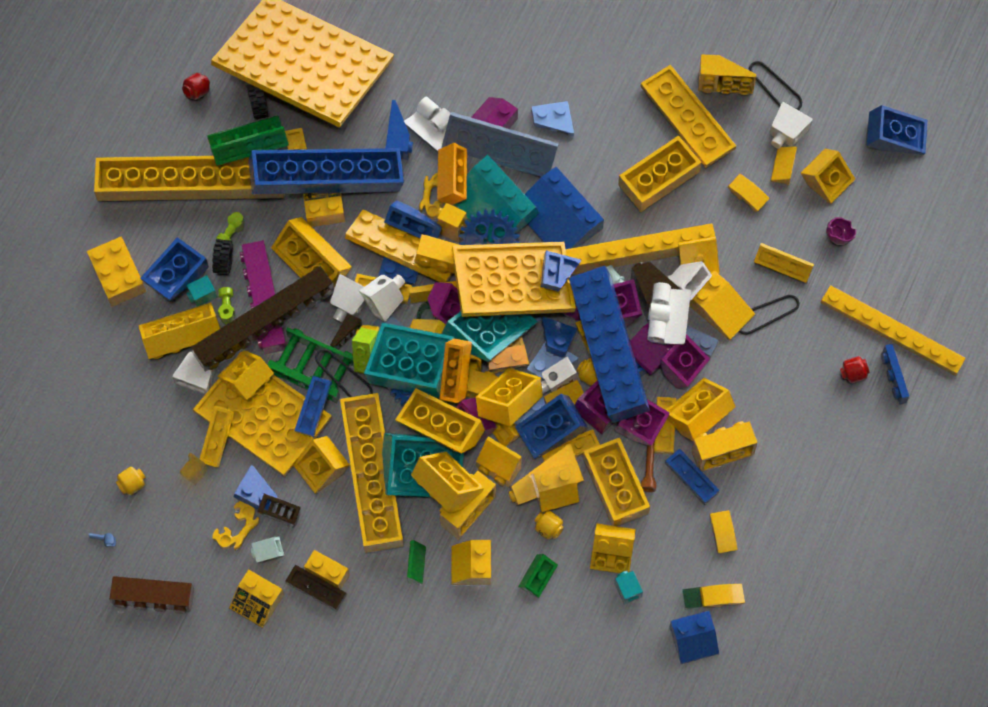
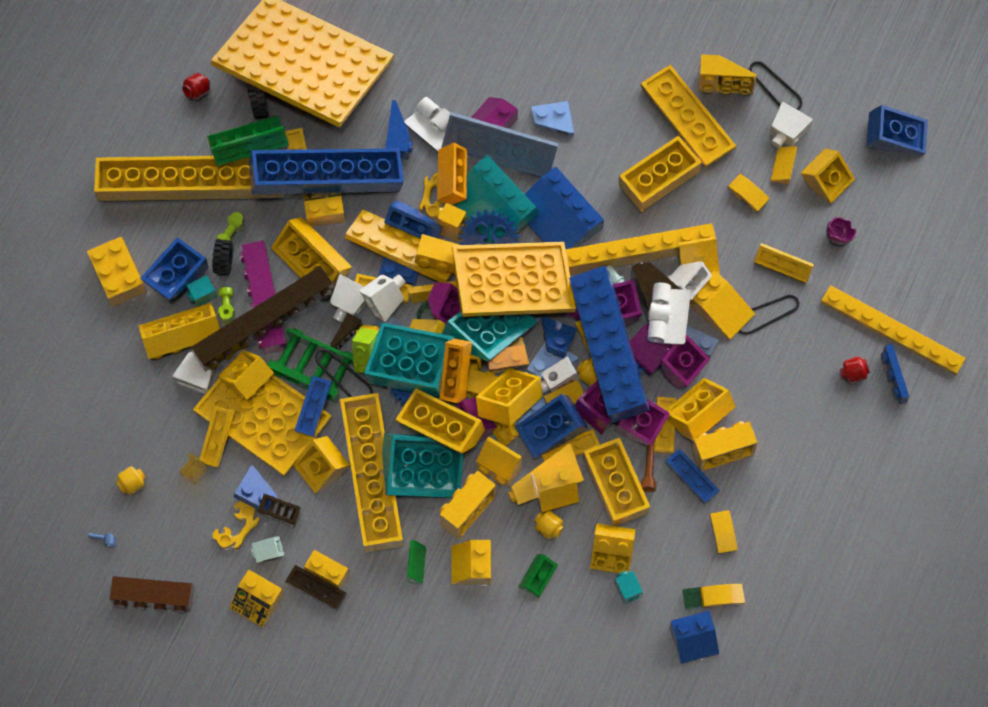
yellow slope [411,451,484,513] -> none
wing [541,250,581,291] -> none

